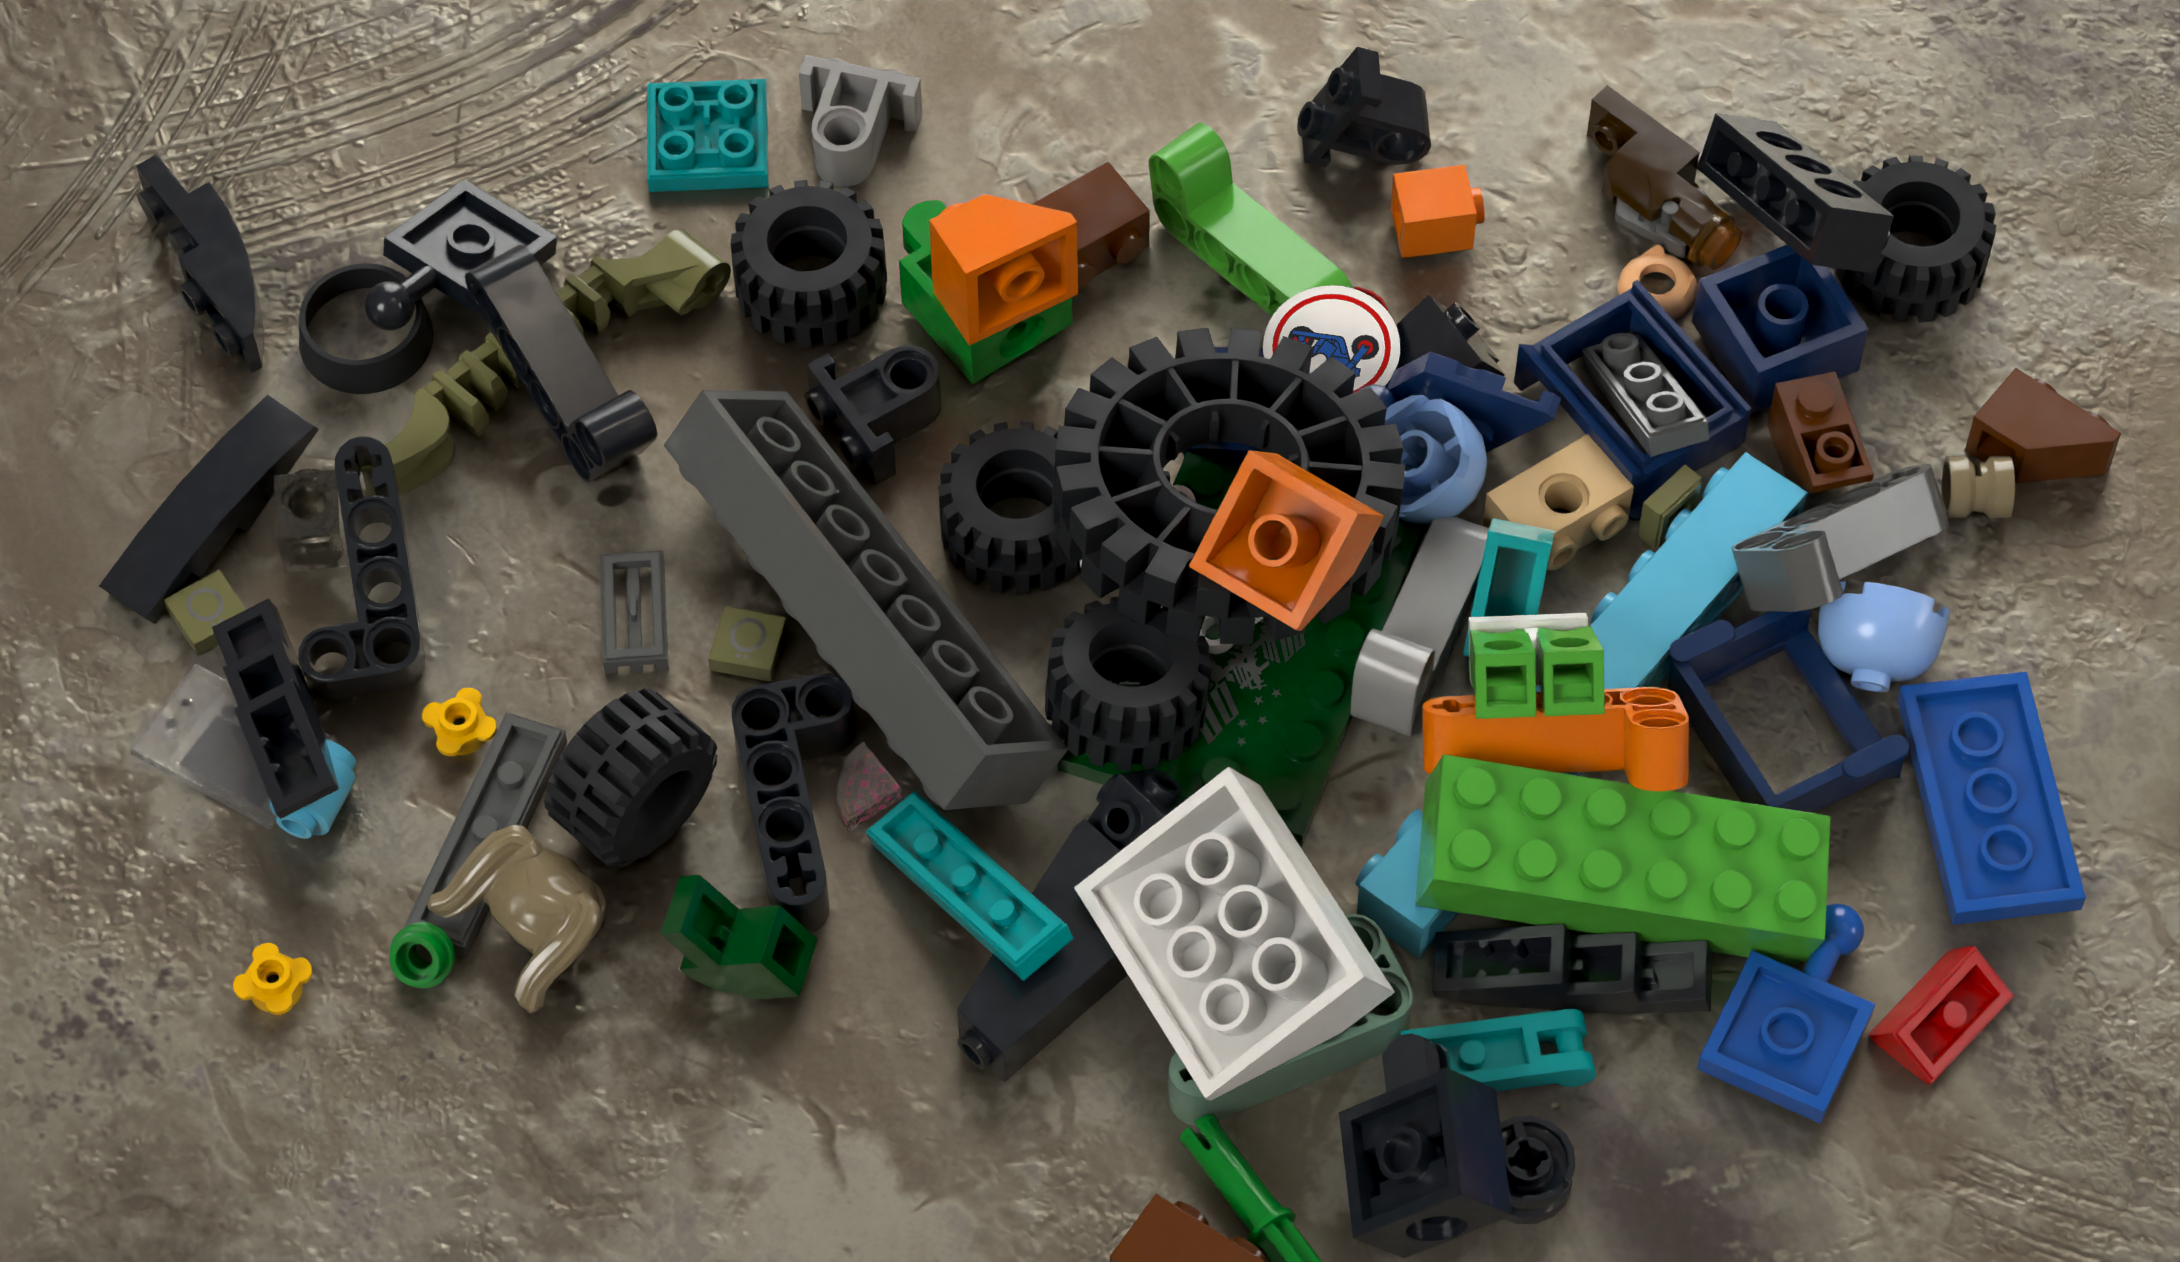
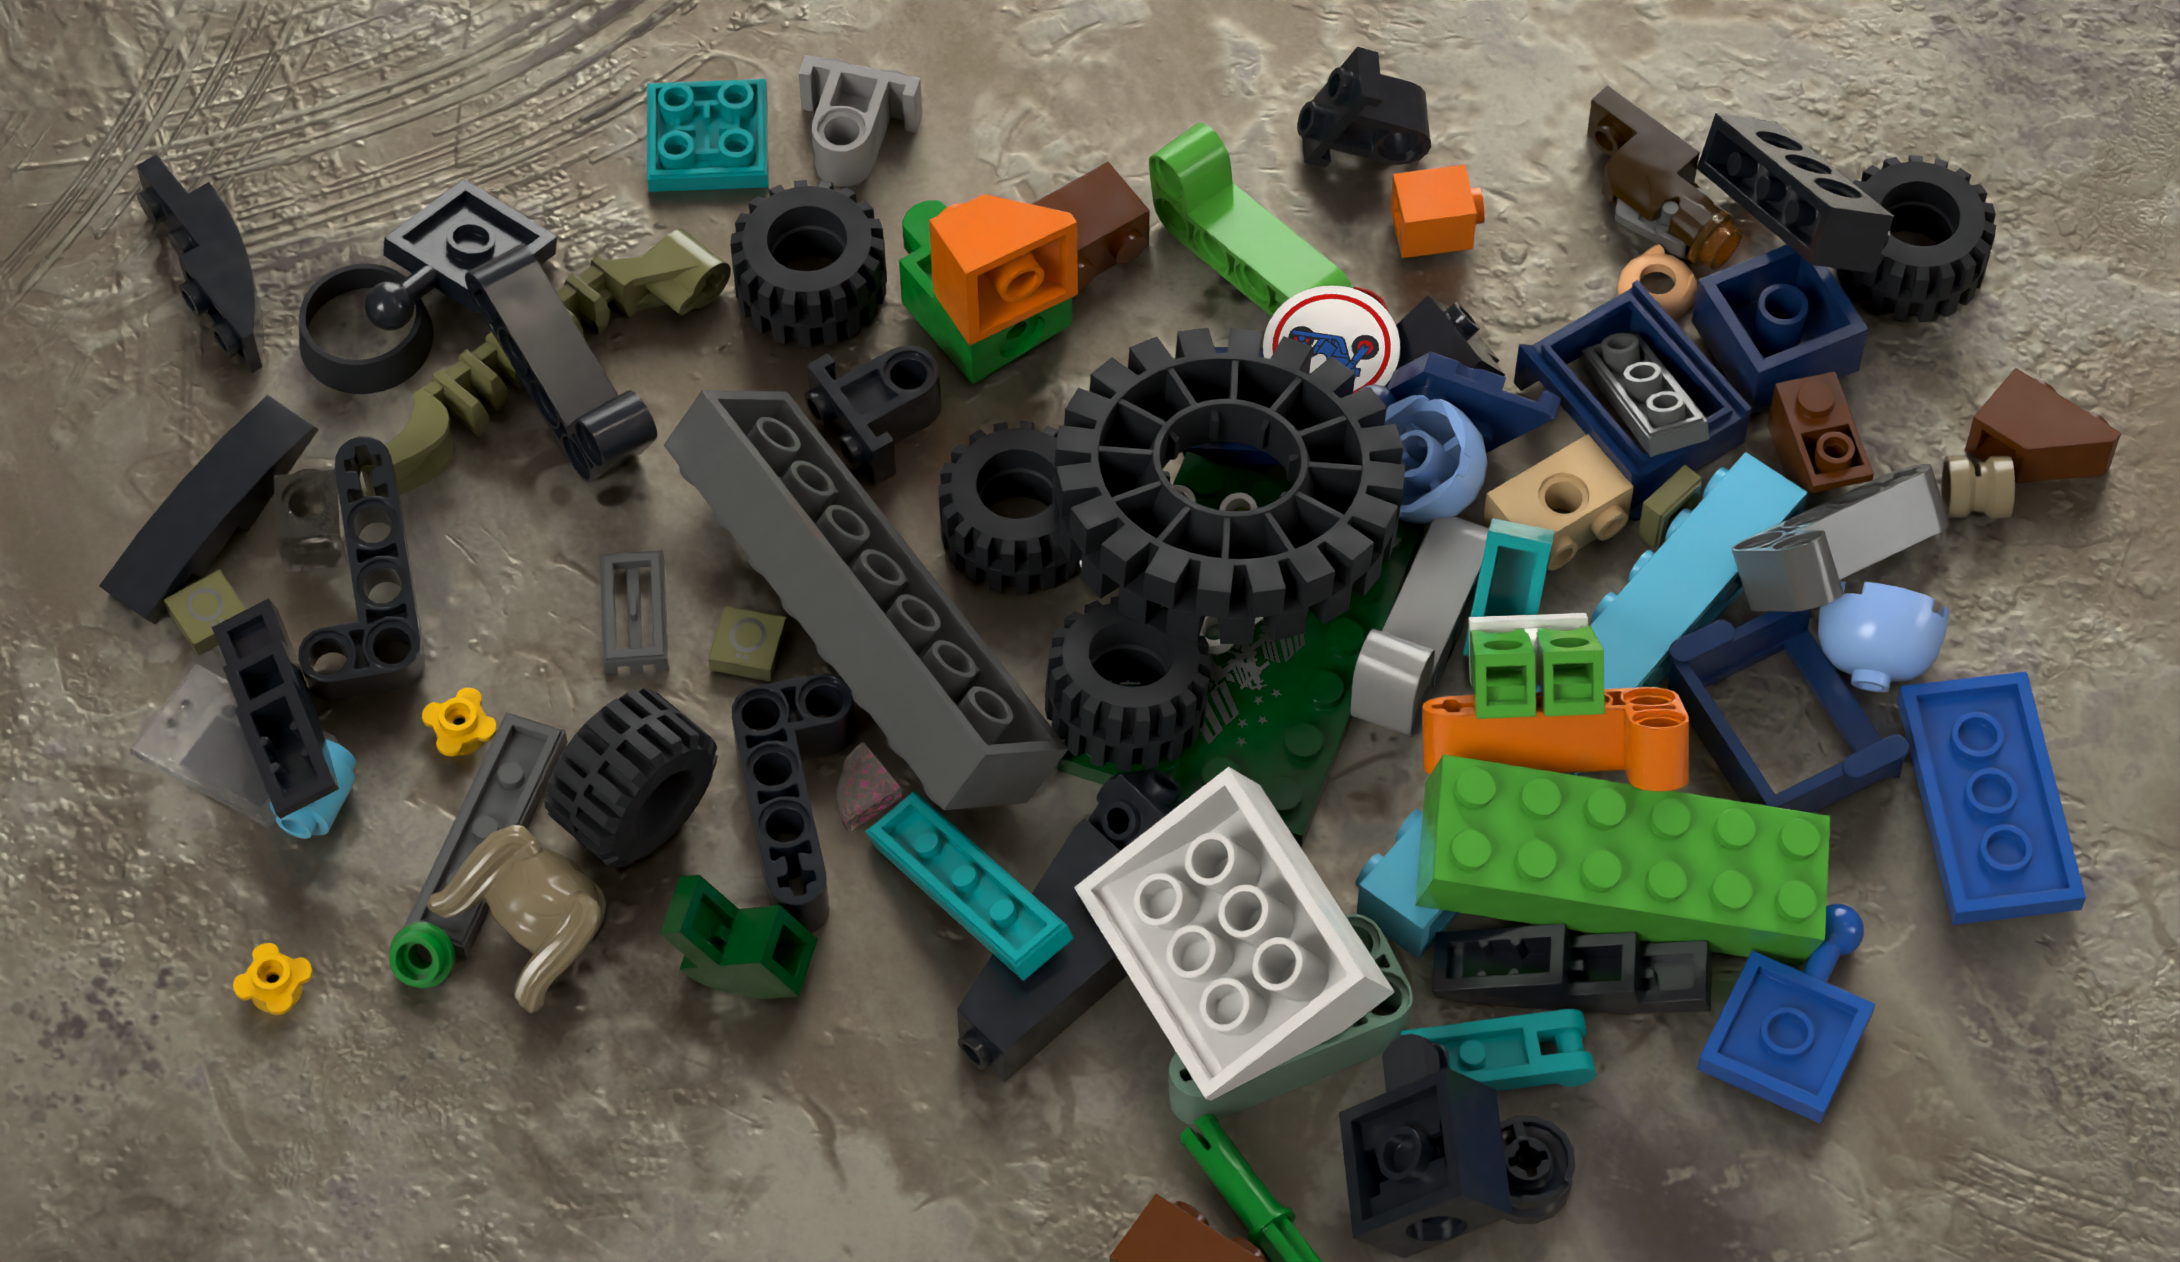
orange slope [1189,450,1384,631] -> none
red slope [1868,946,2014,1084] -> none

